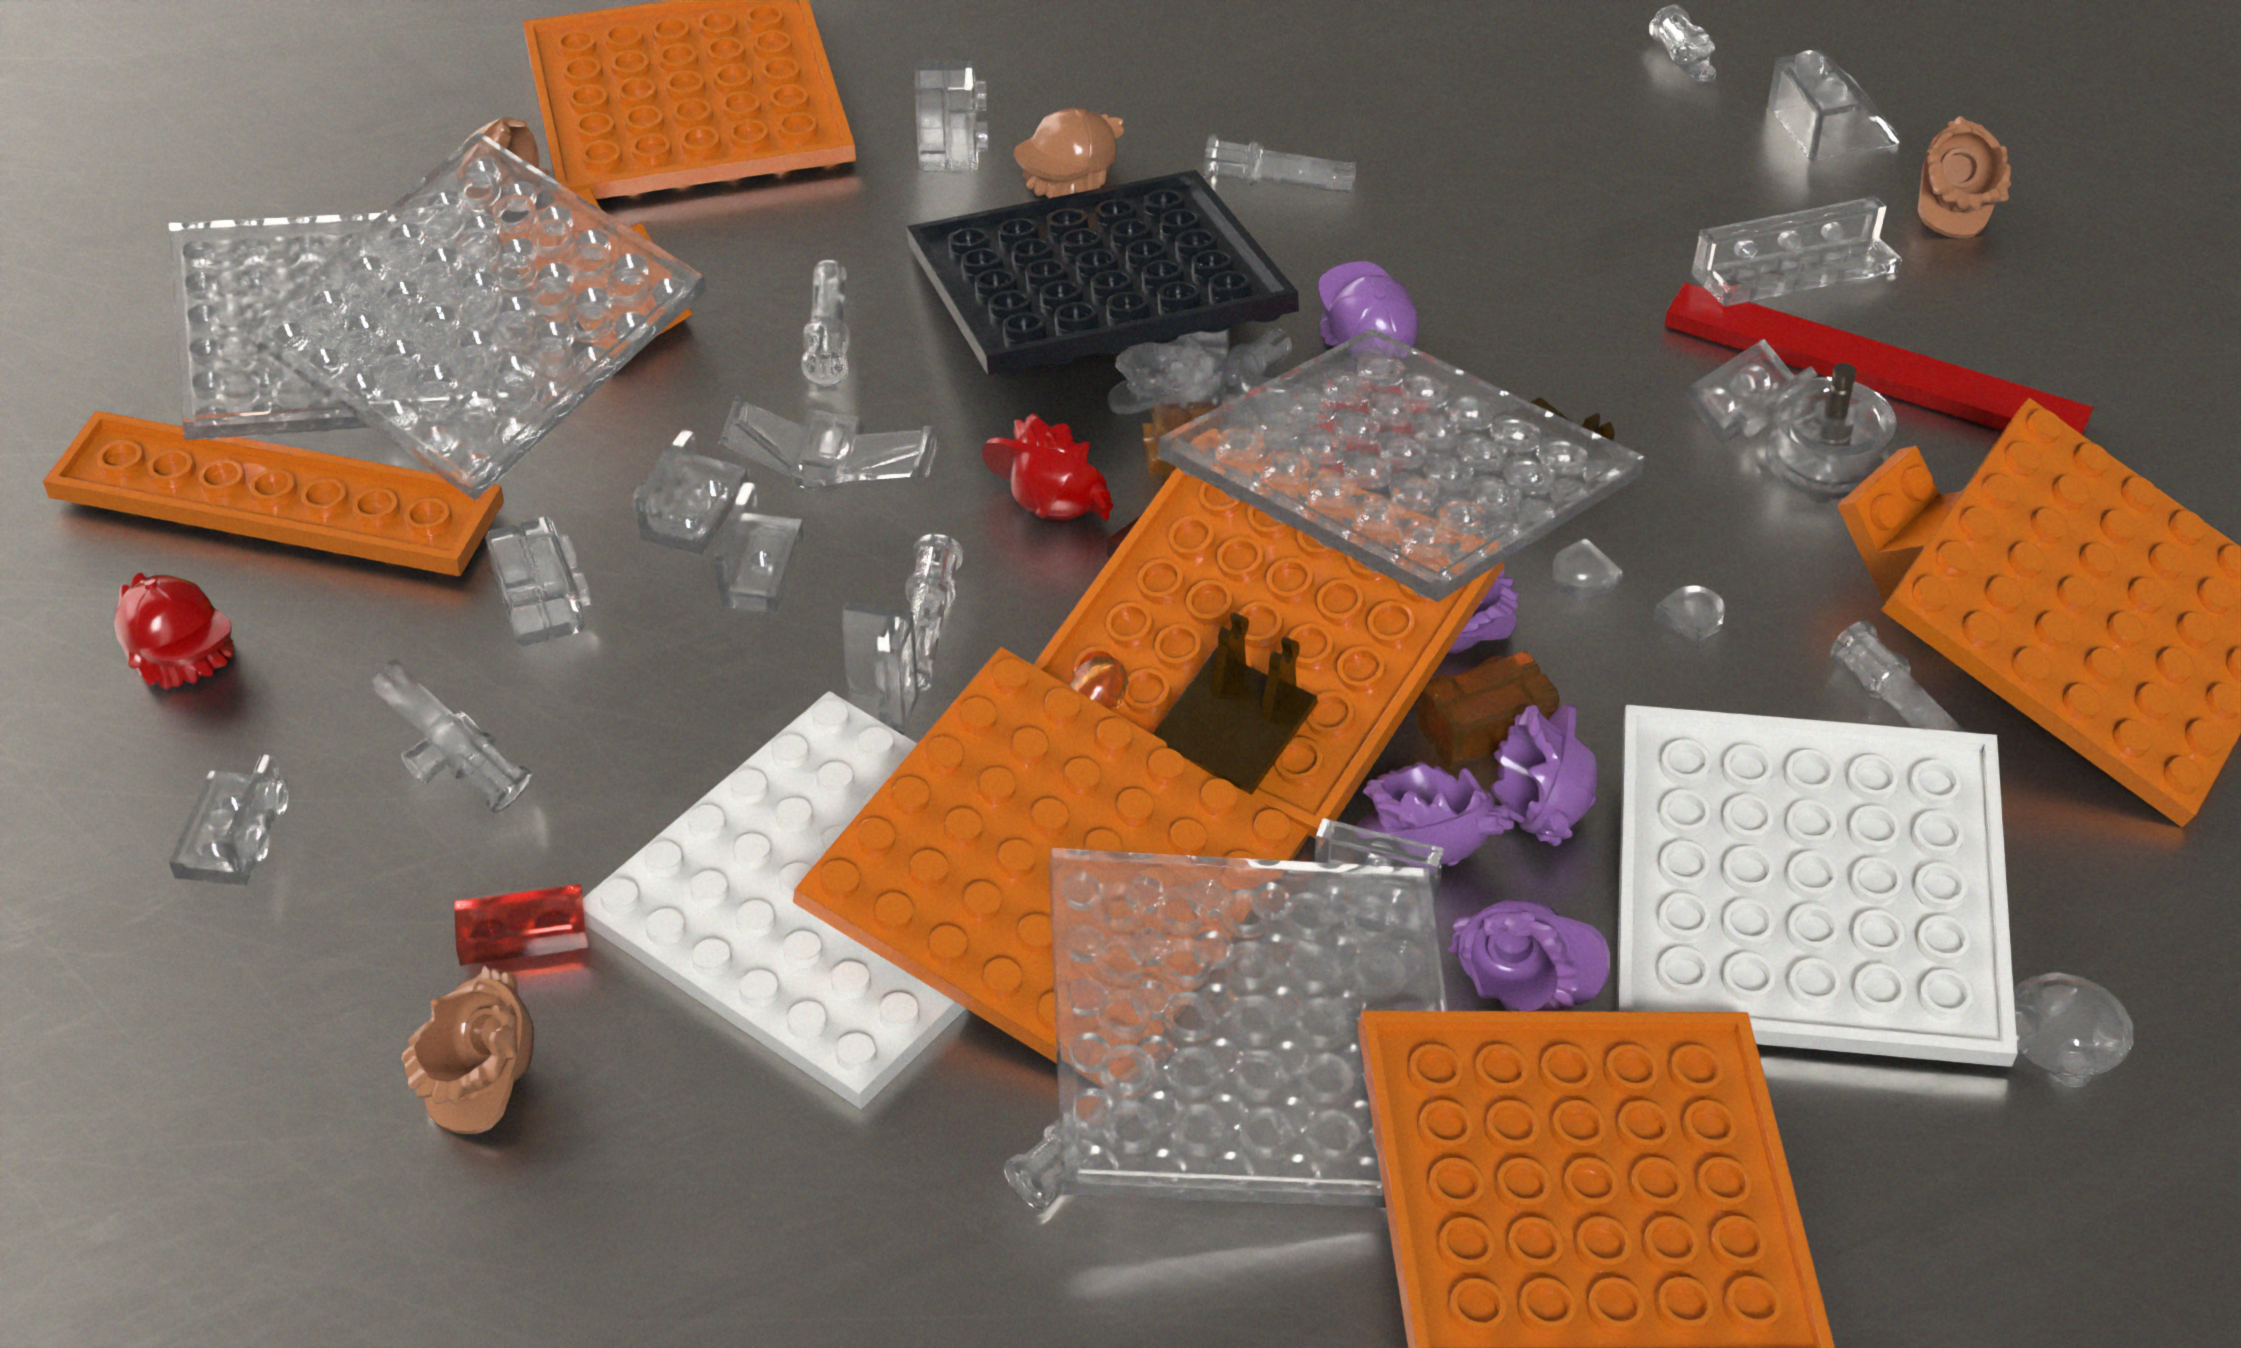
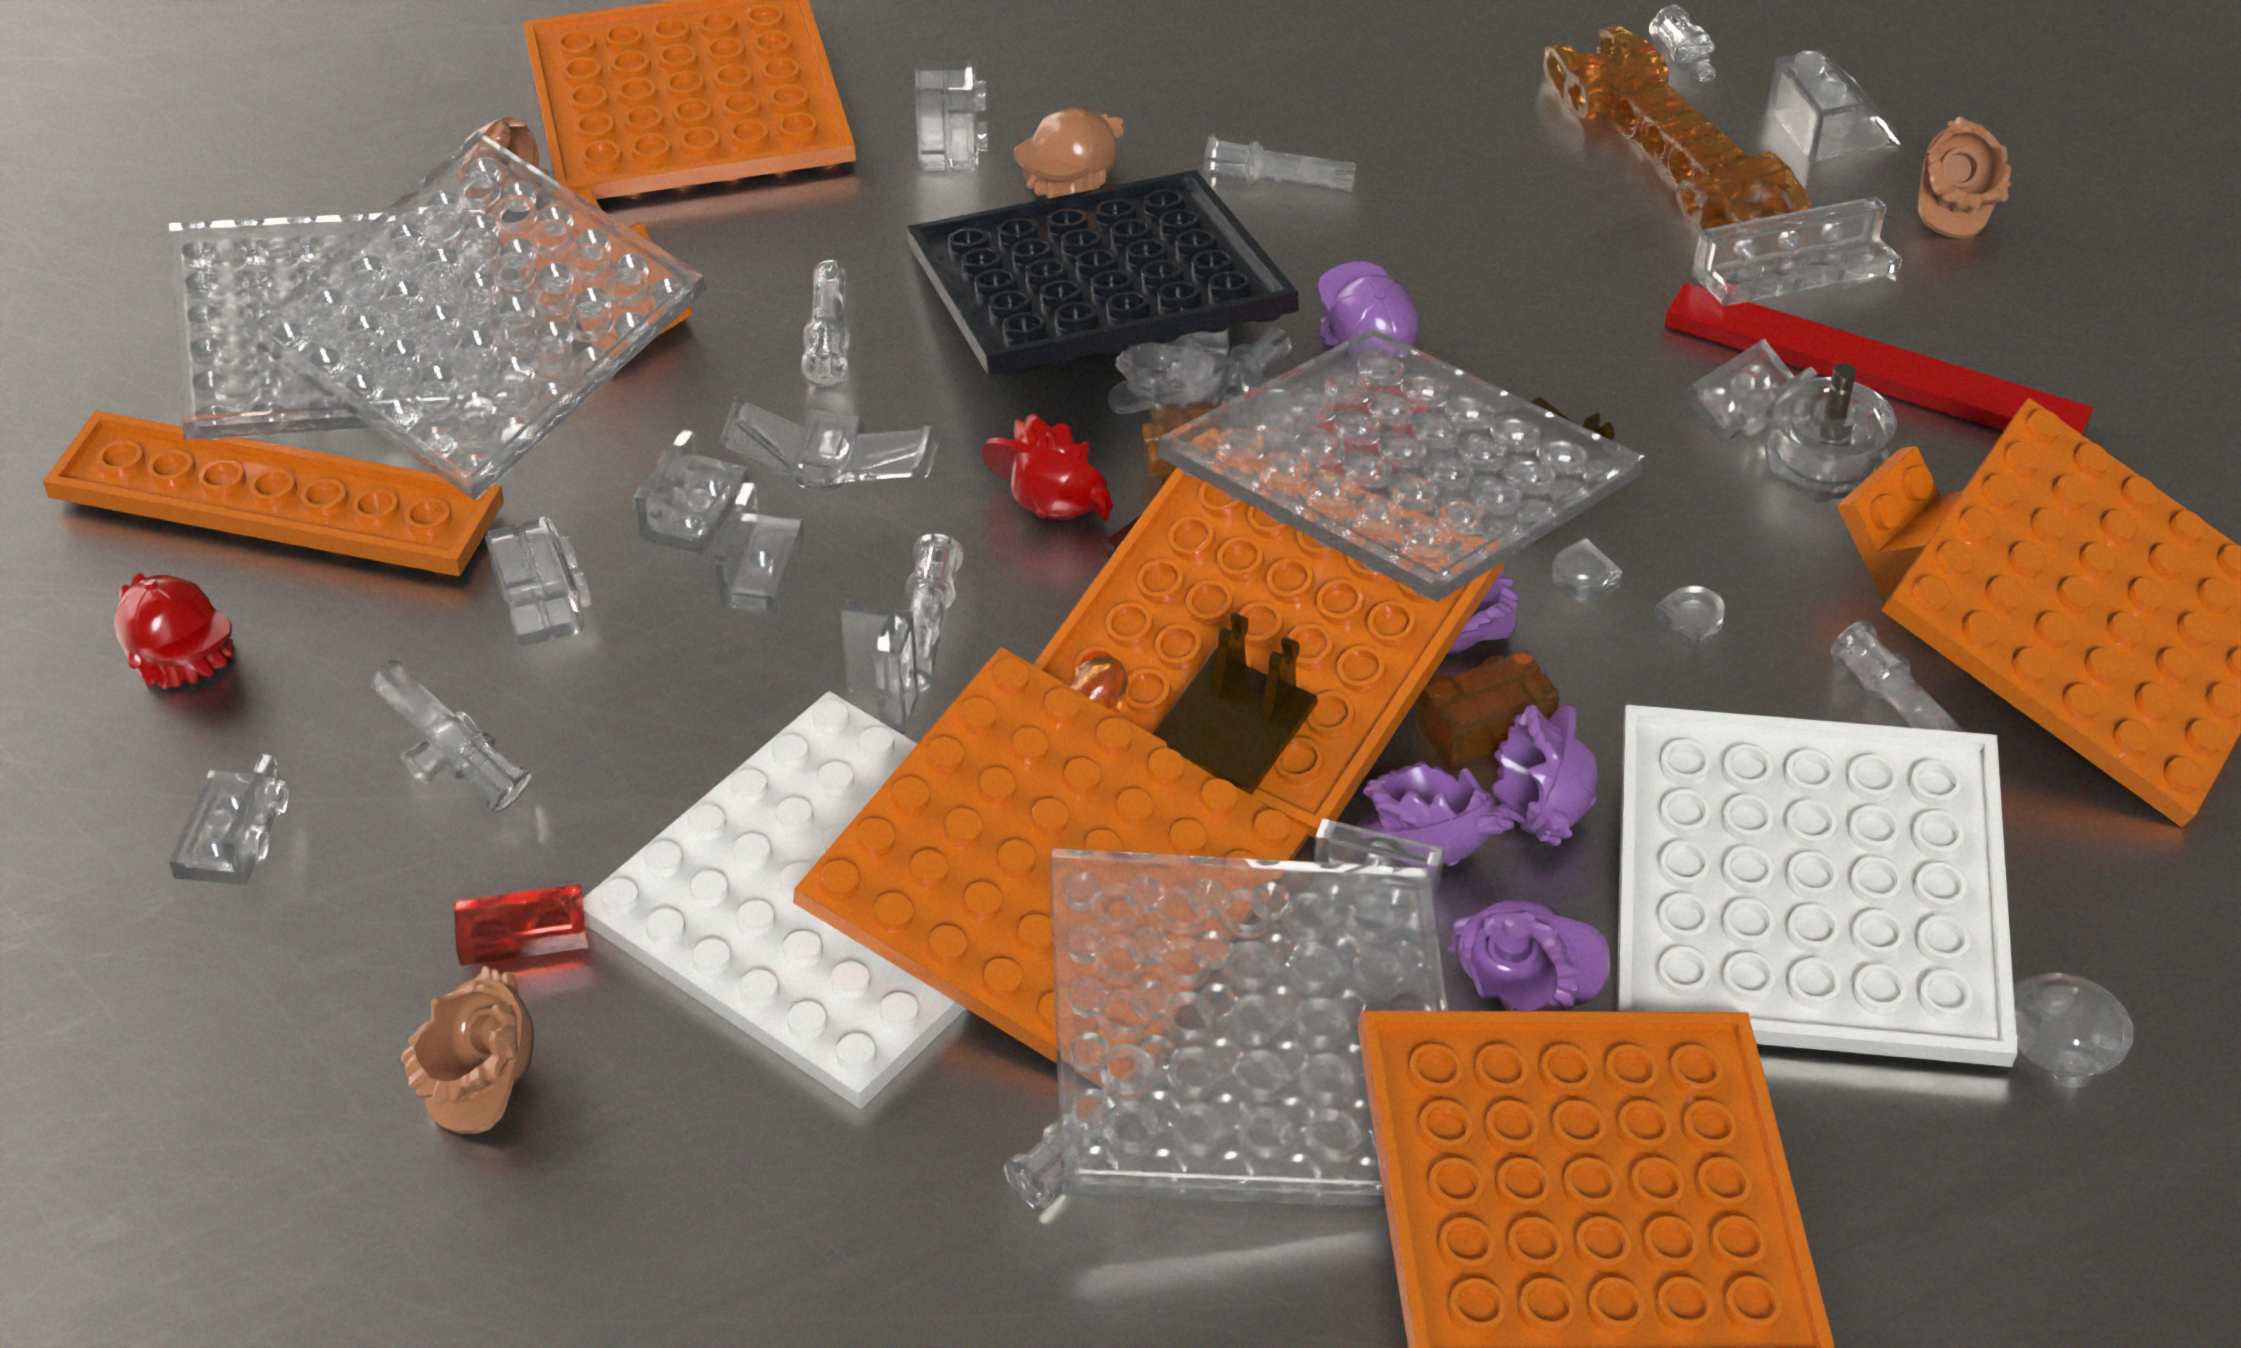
none -> clear orange piece [1543,25,1811,250]

